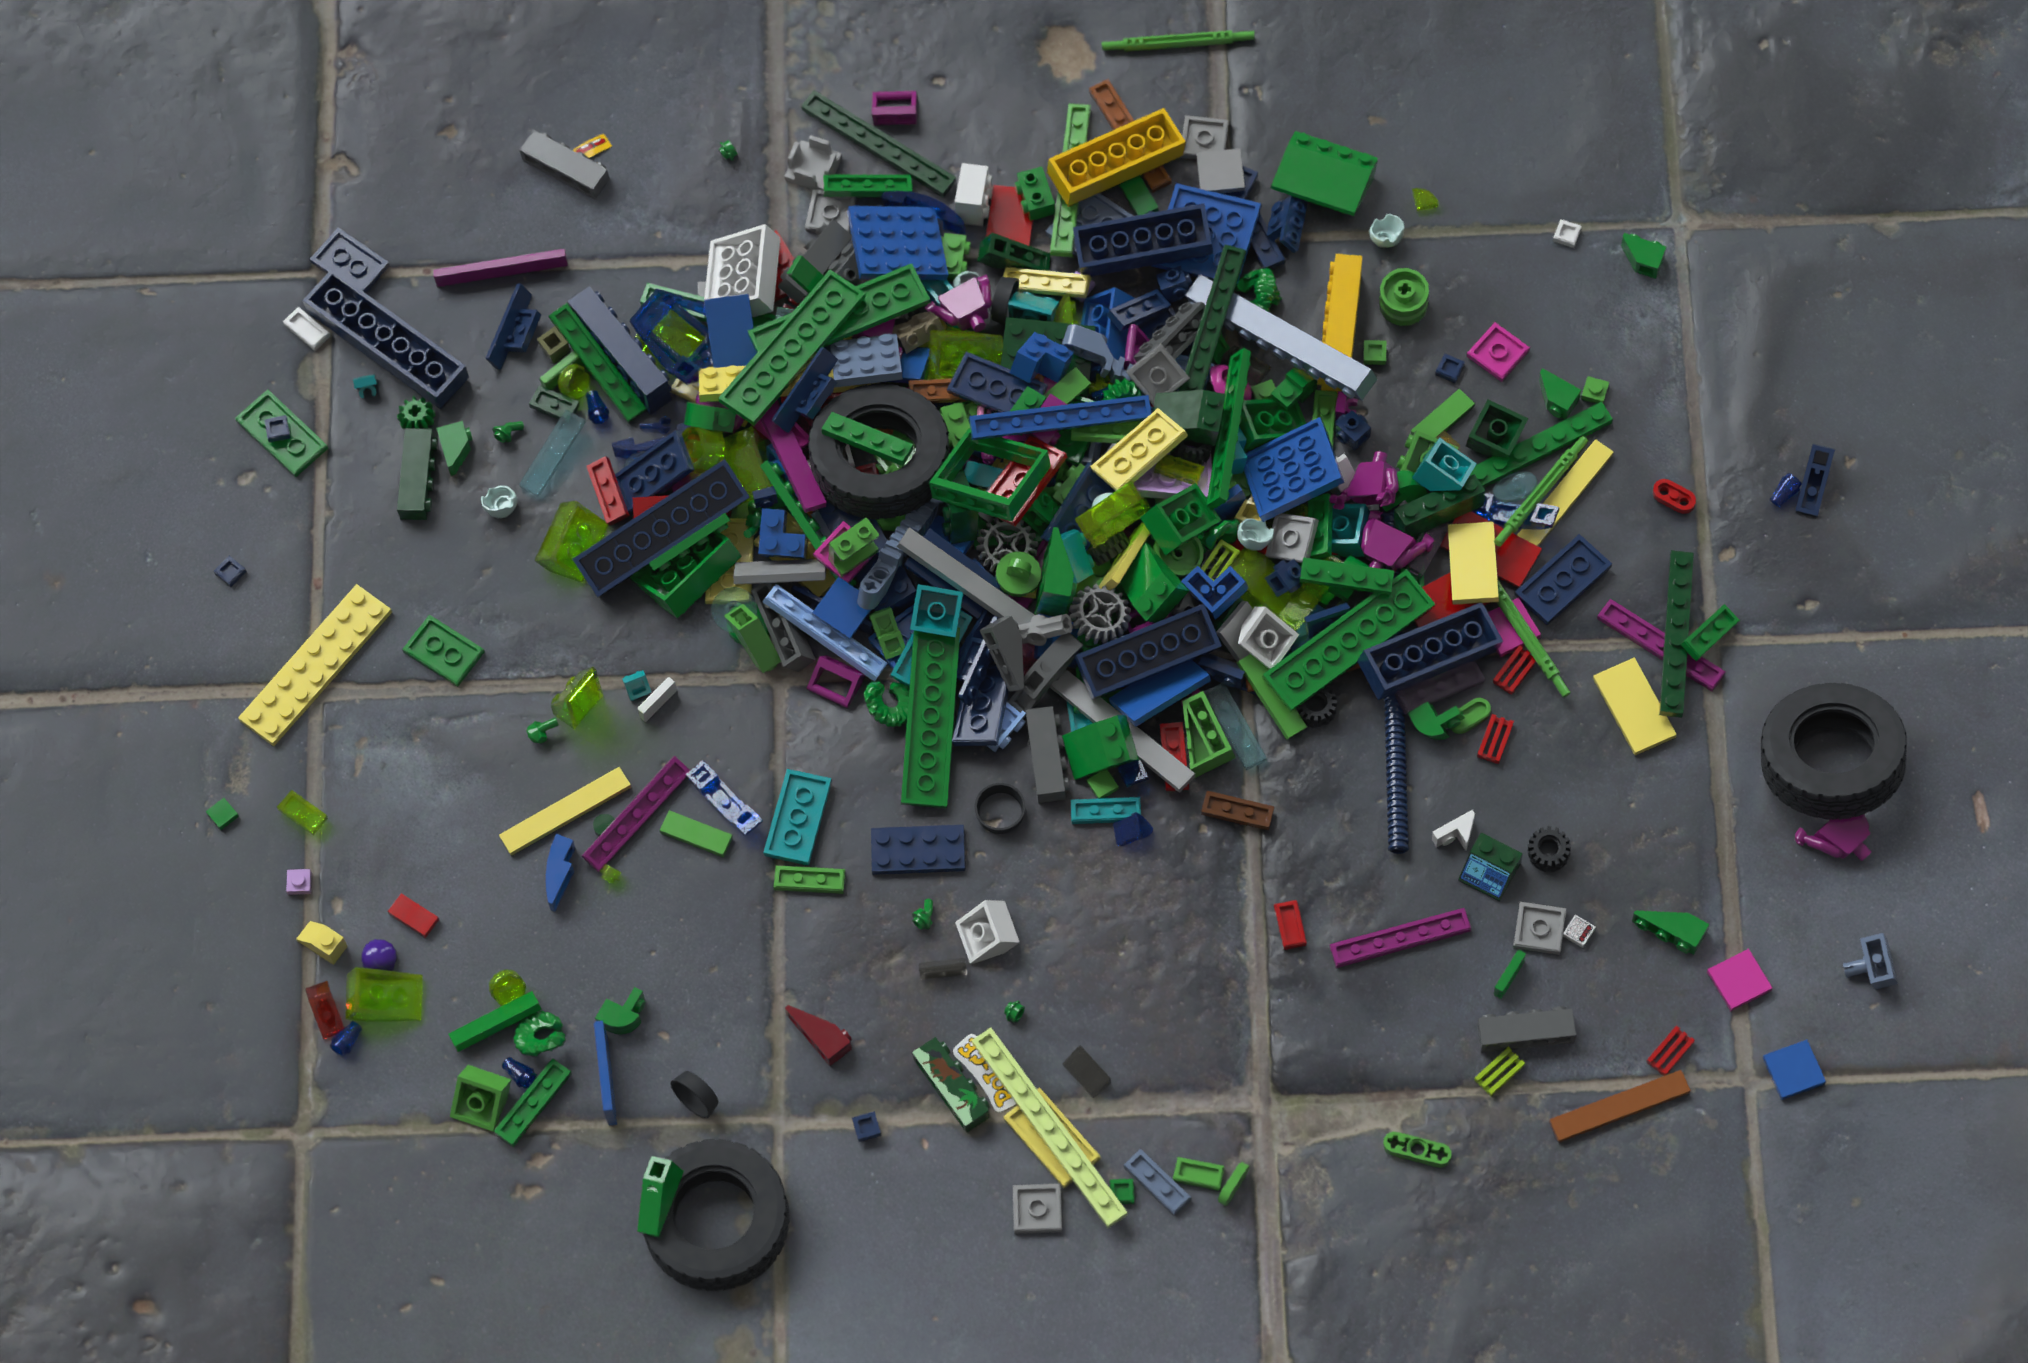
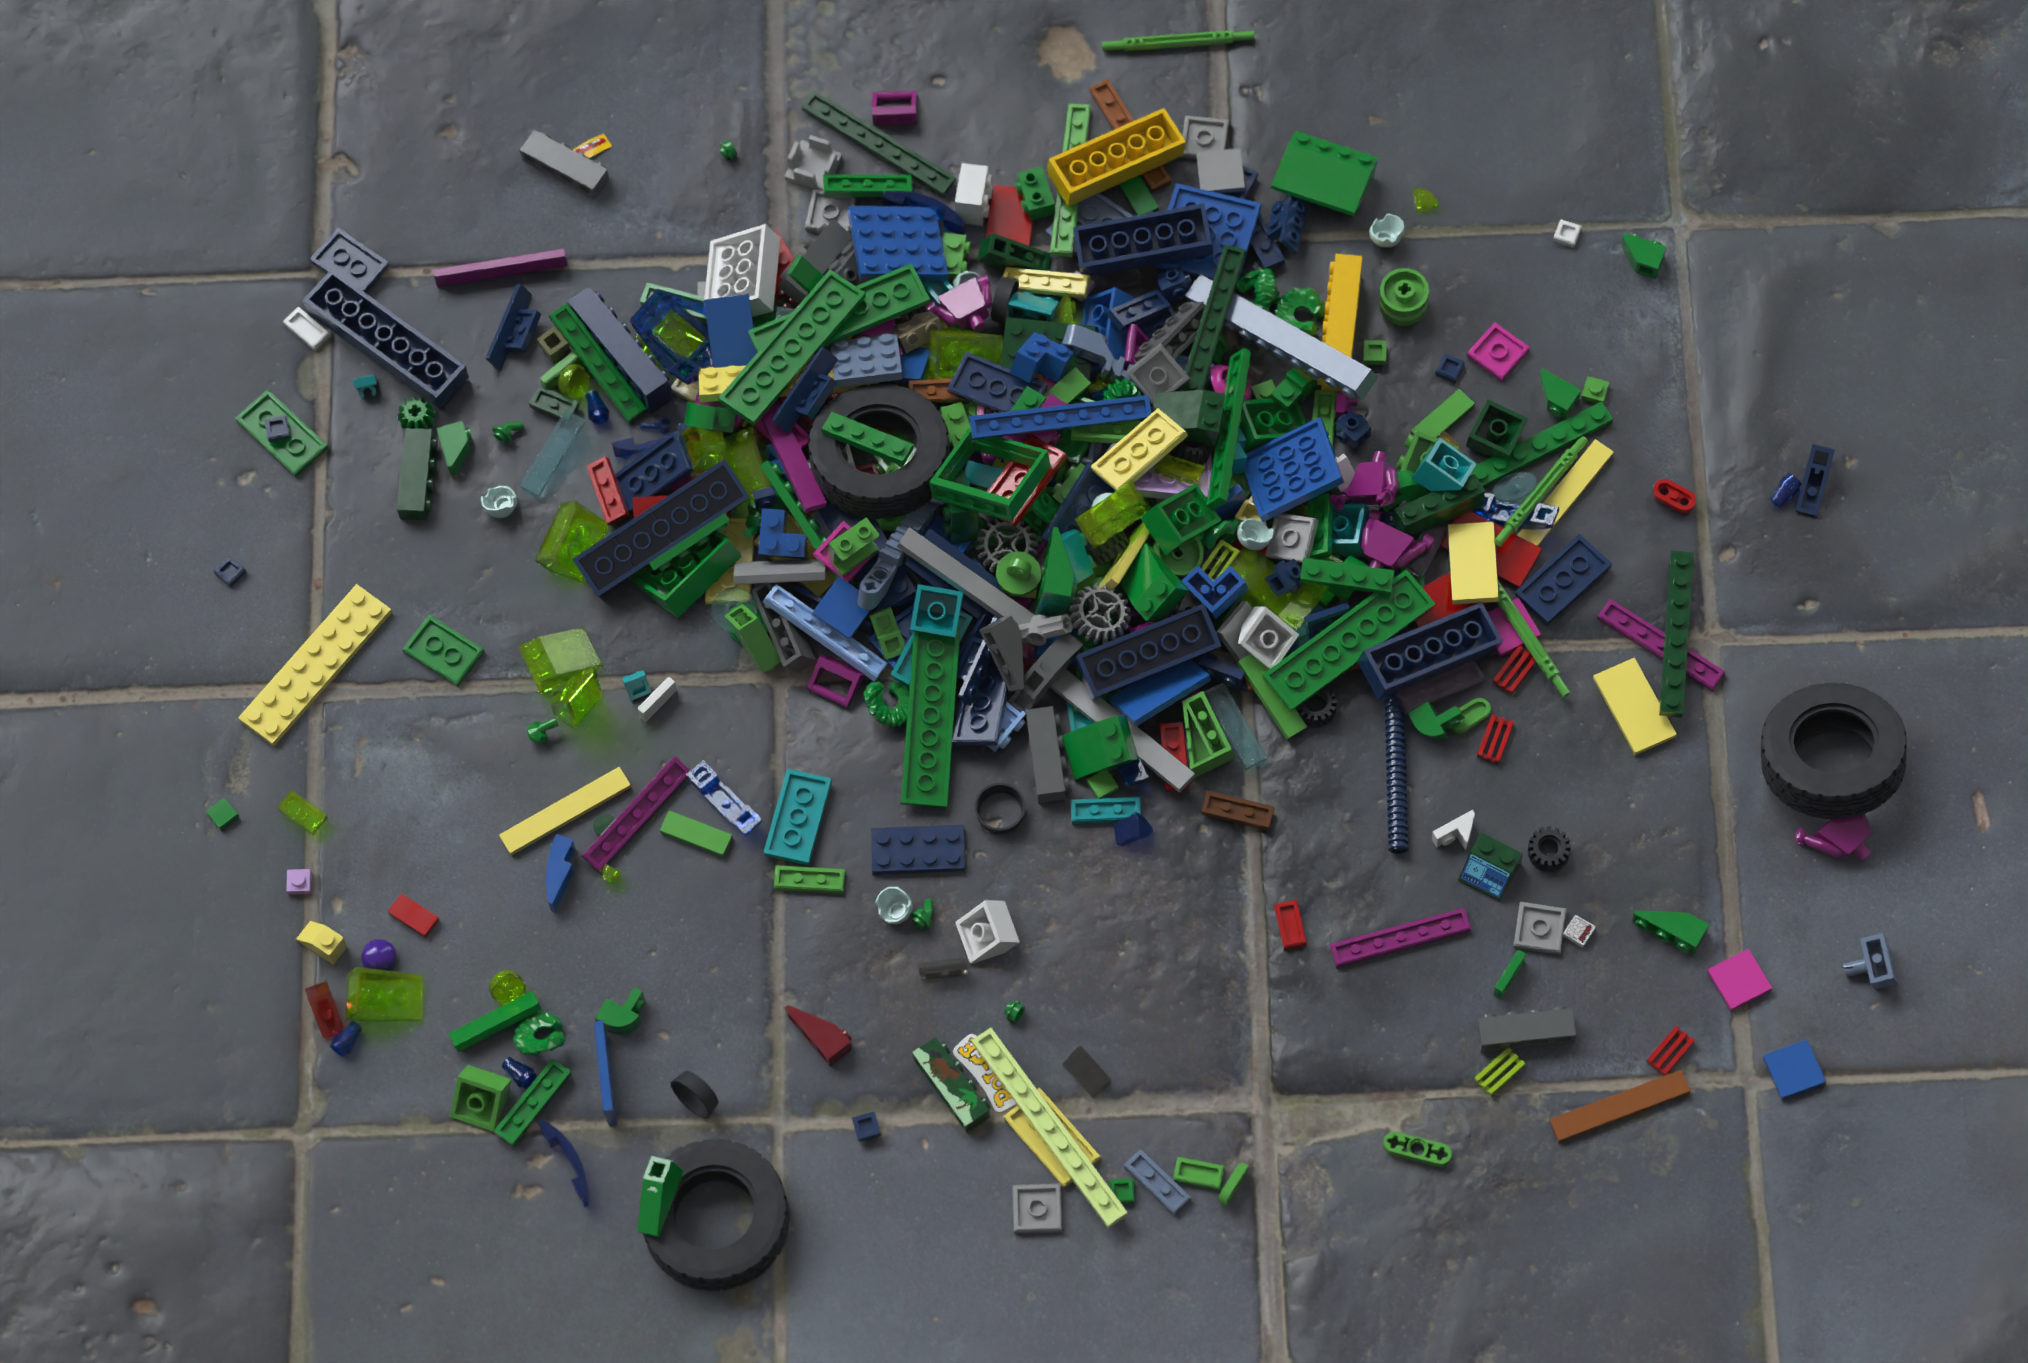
green tile [1680,604,1740,661] -> none
none -> clear neon green slope [518,627,602,694]
none -> clear blue slope [537,1120,589,1207]
none -> light aqua hair [876,887,912,924]
none -> green piece [1273,287,1325,336]

